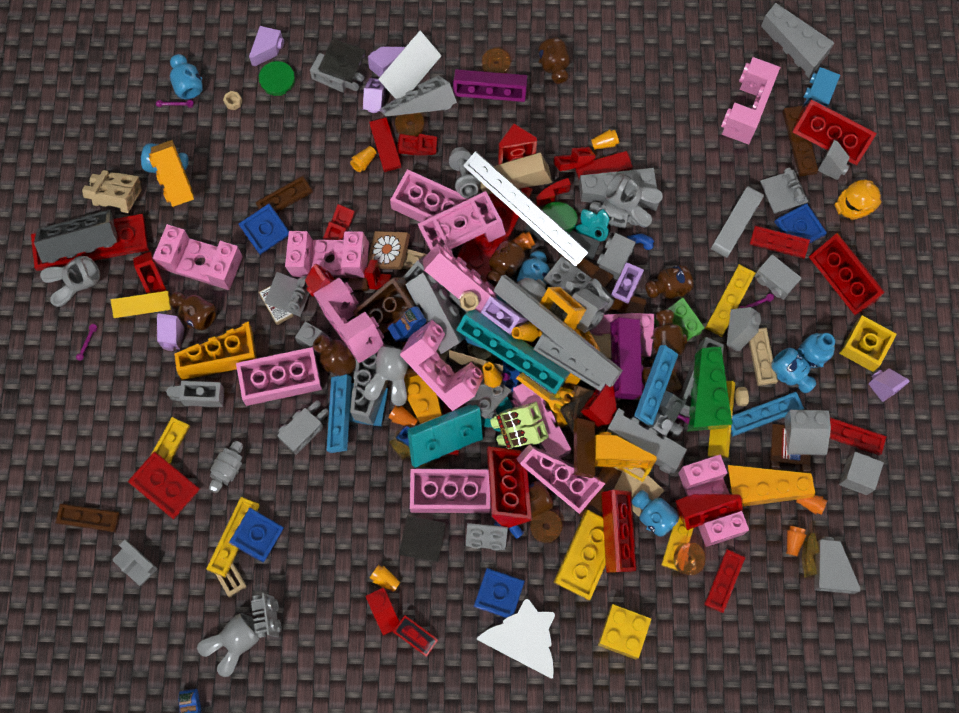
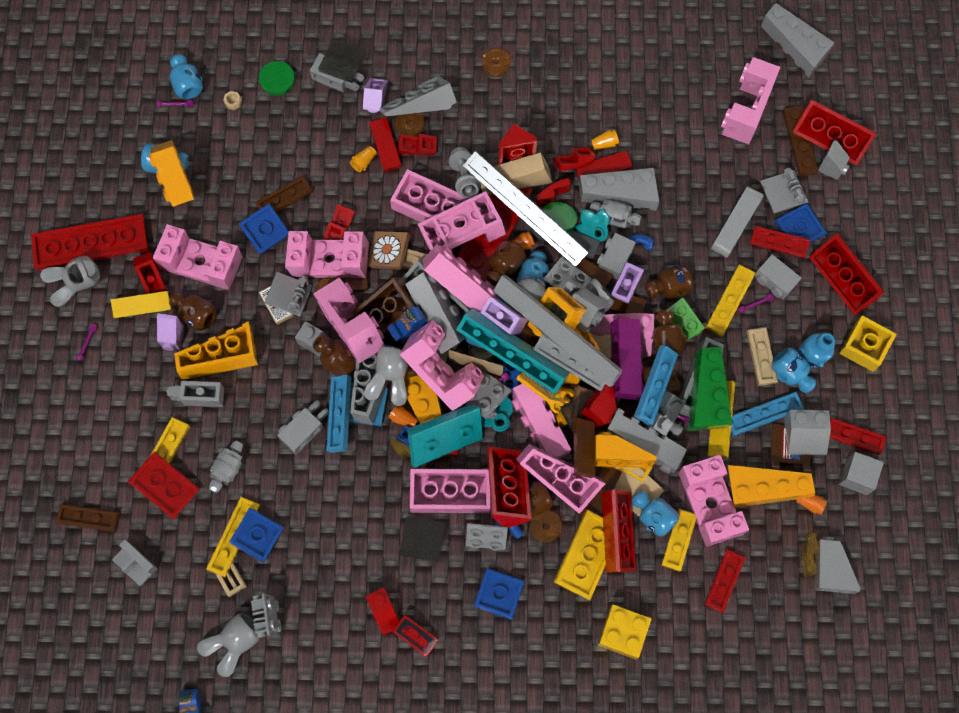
dark grey slope [34,209,117,263] -> none
tan hips [82,170,142,213] -> none
bright pink brick [236,347,322,406] -> none
lavender slope [249,26,284,66] -> none
red slope [305,264,335,297] -> none
red bracket [364,260,392,290] -> none
lavender slope [368,47,405,77] -> none
light orange cone [369,564,400,592] -> none
white sticker [378,31,441,99] -> none
magenta brick [453,69,527,102] -> none
tan tile [459,291,479,311] -> none
white sticker [477,599,555,679] -> none
light orange cone [483,362,503,388] -> none
yellowish green hips [490,401,549,449] -> none
light orange cone [511,322,539,342] -> none
reddish brown piece [538,37,570,84] -> none
light grey piece [605,174,663,227] -> none
clear orange piece [673,543,705,575] -> none
red slope [676,494,743,530] -> none
light grey slope [727,307,761,351] -> none
tan tile [734,387,749,406] -> none
orange cone [786,526,807,556] -> none
dark azure brick [803,67,840,107] -> none
light orange helmet [834,180,881,220] -> none
lavender slope [869,369,909,402] -> none

